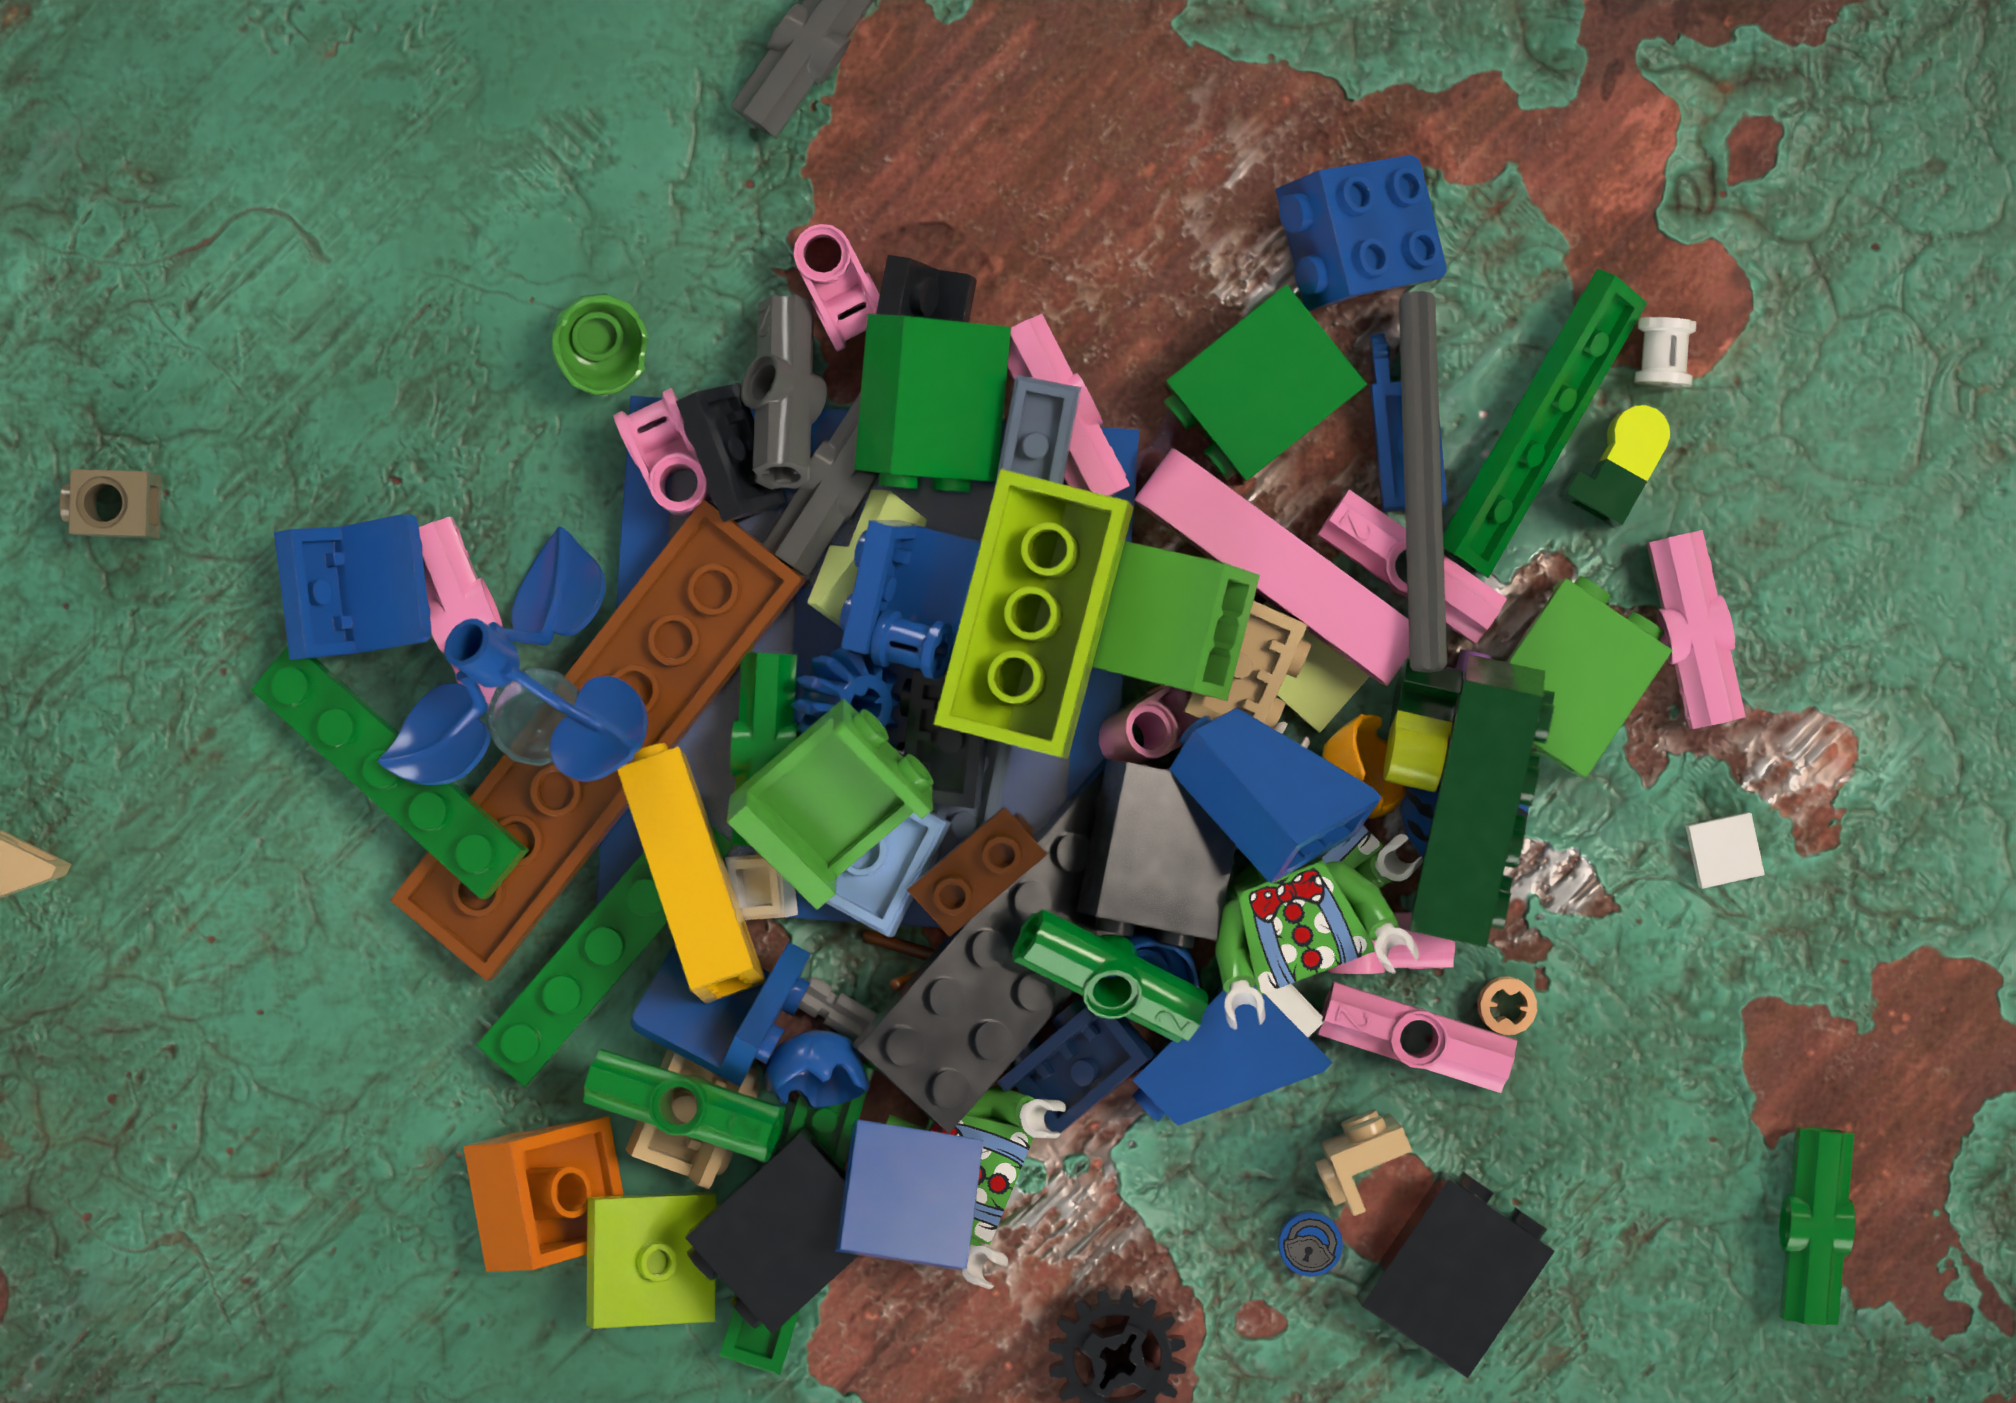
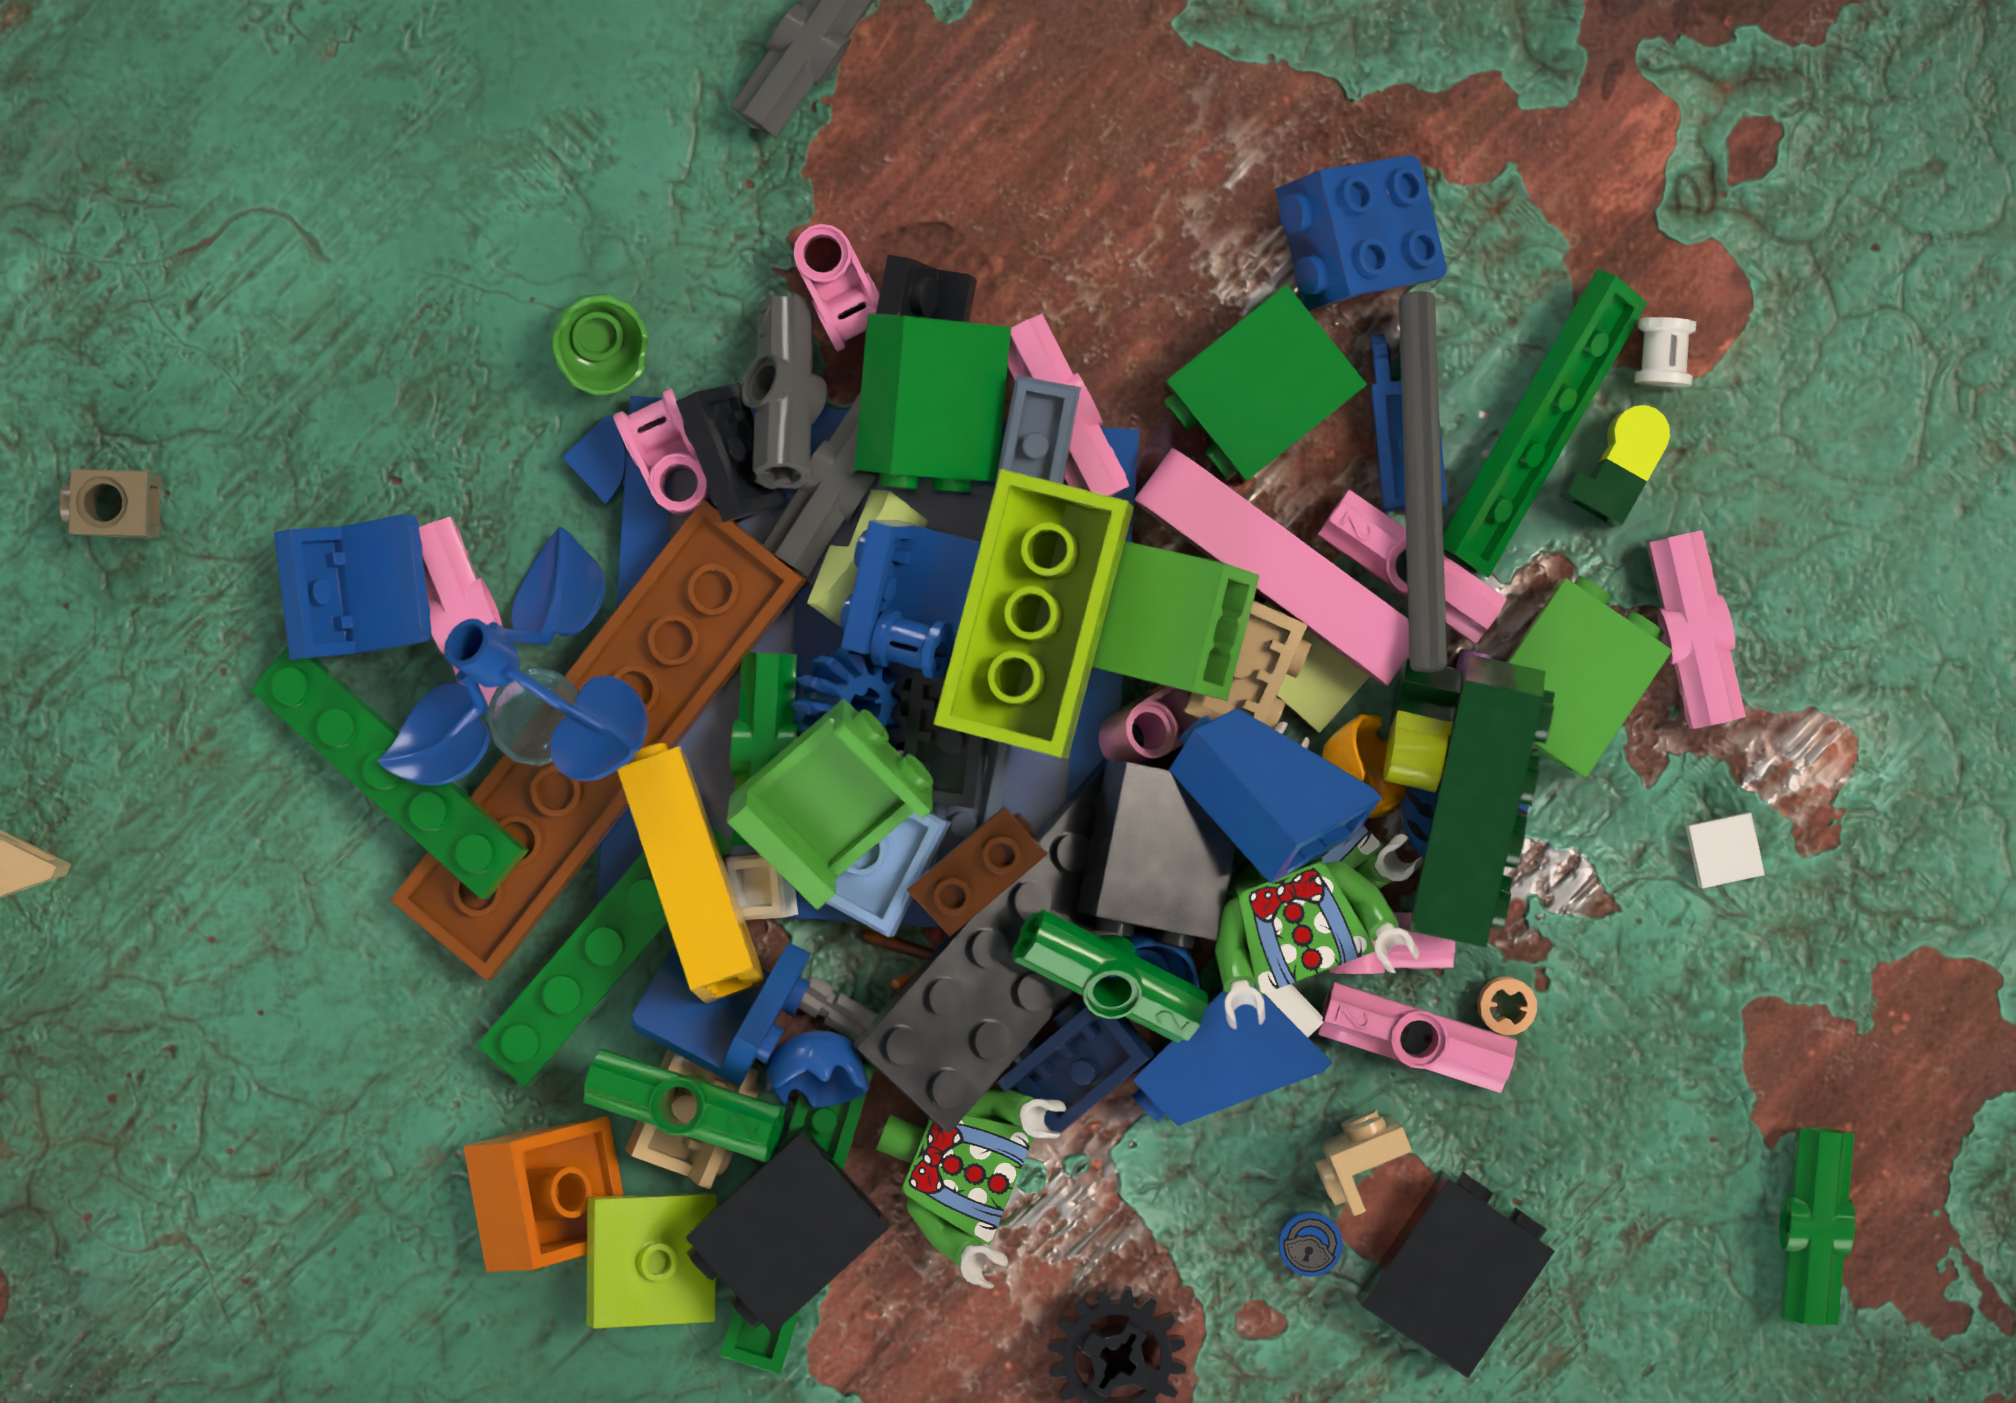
tile [836,1120,983,1271] -> none
none -> blue tile [562,414,627,505]

